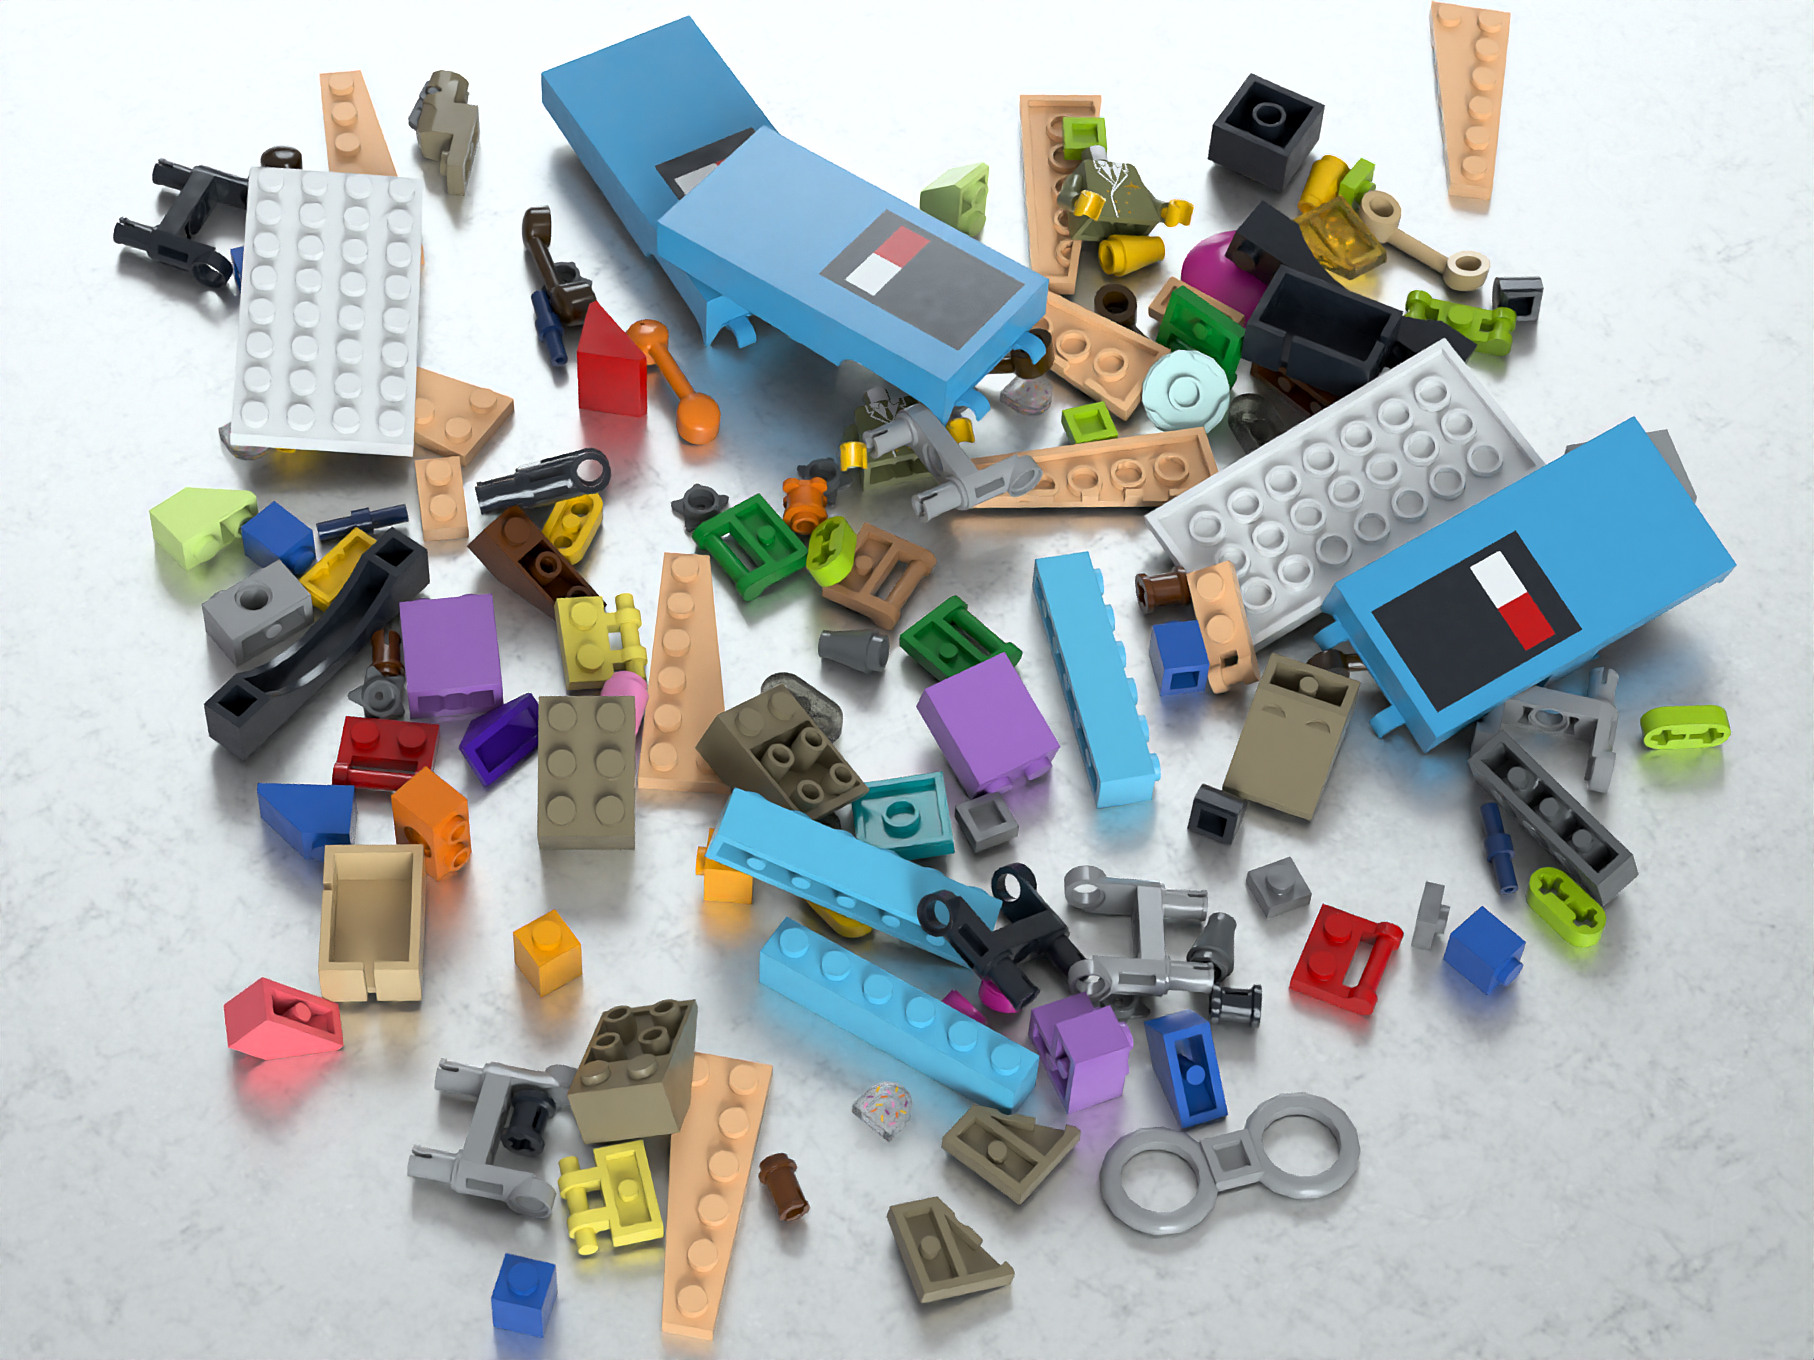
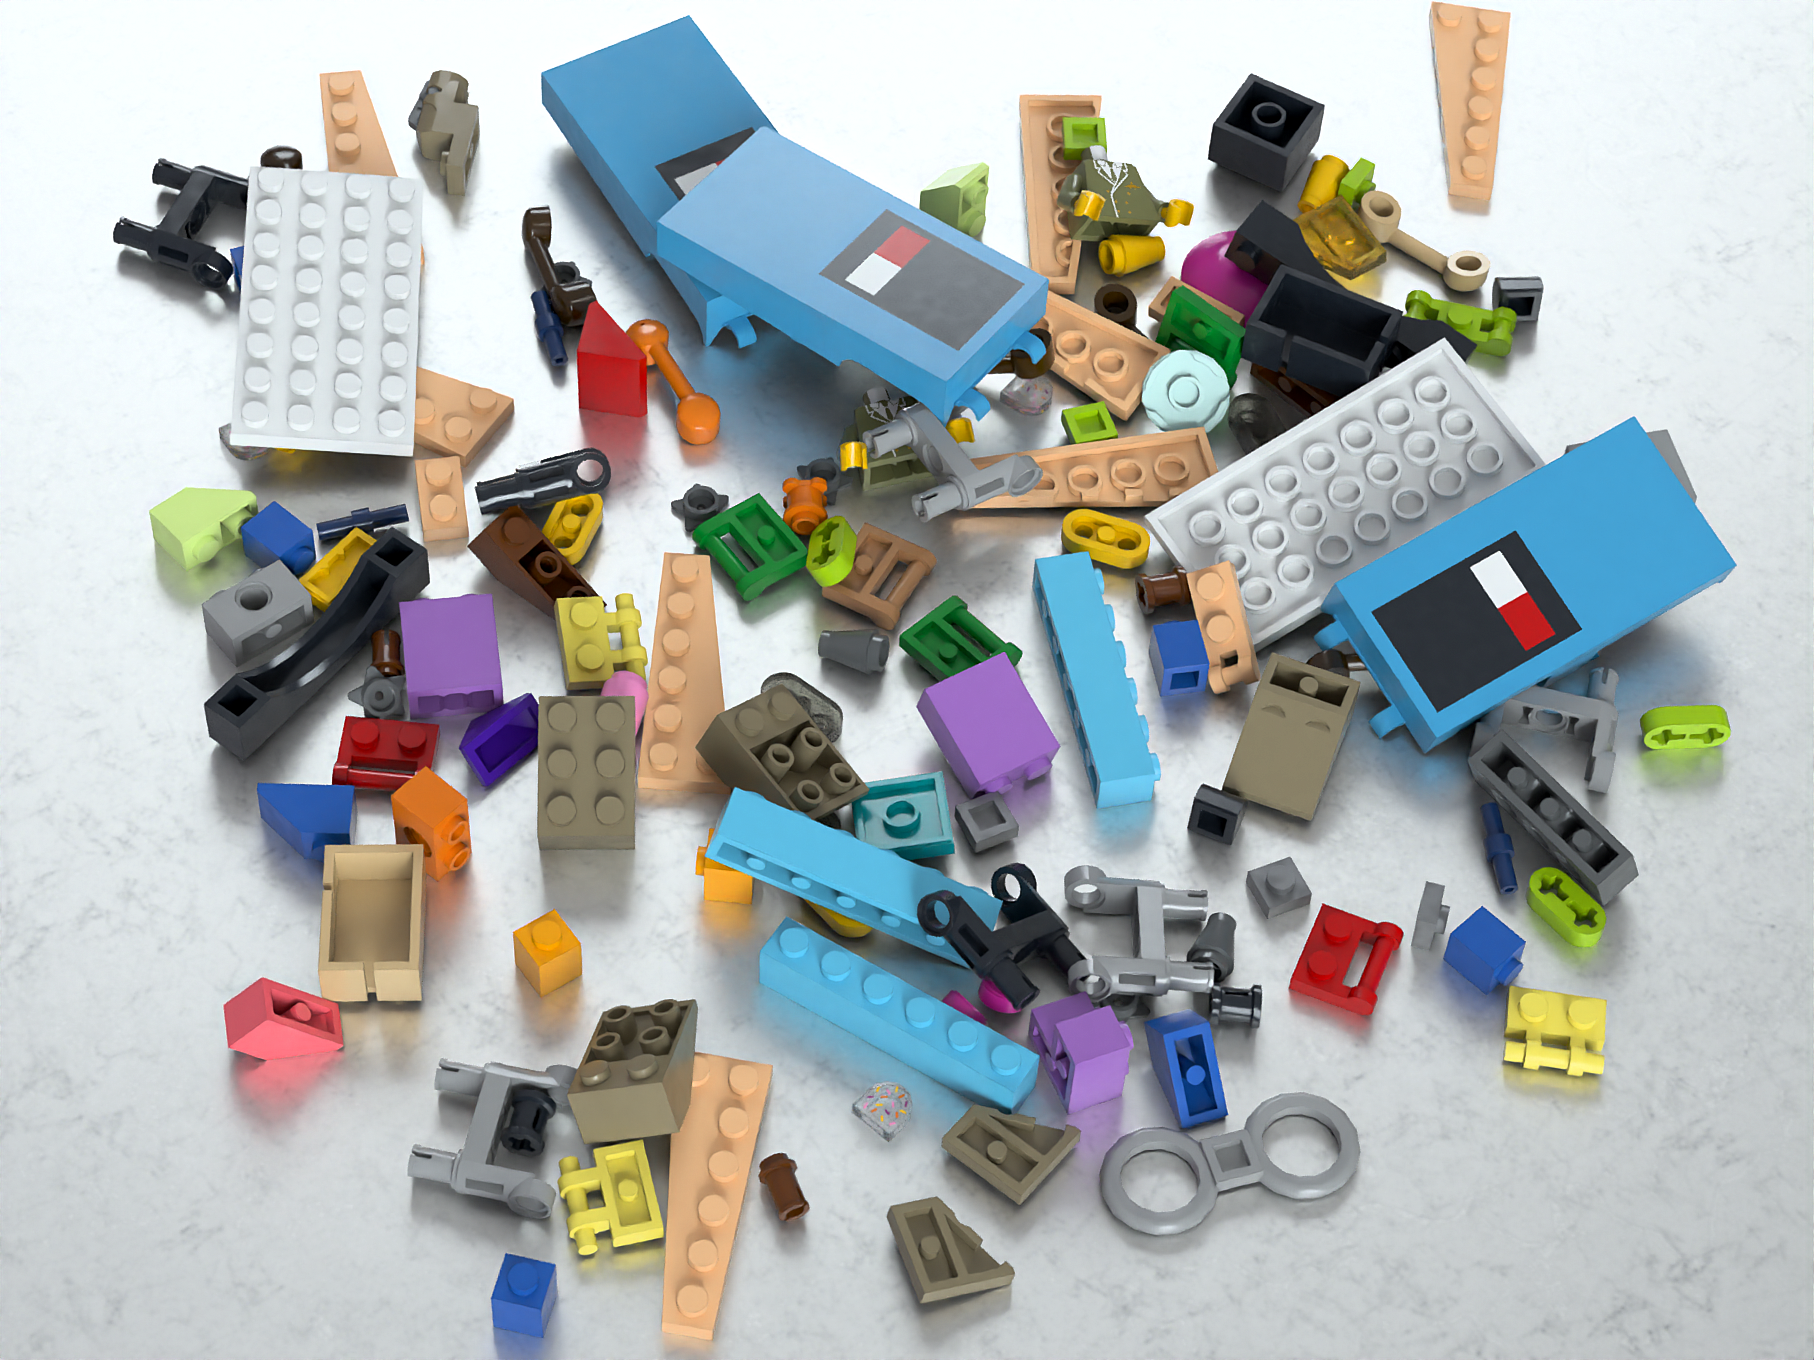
none -> yellow plate [1061,509,1150,569]
none -> light yellow plate [1503,986,1607,1076]

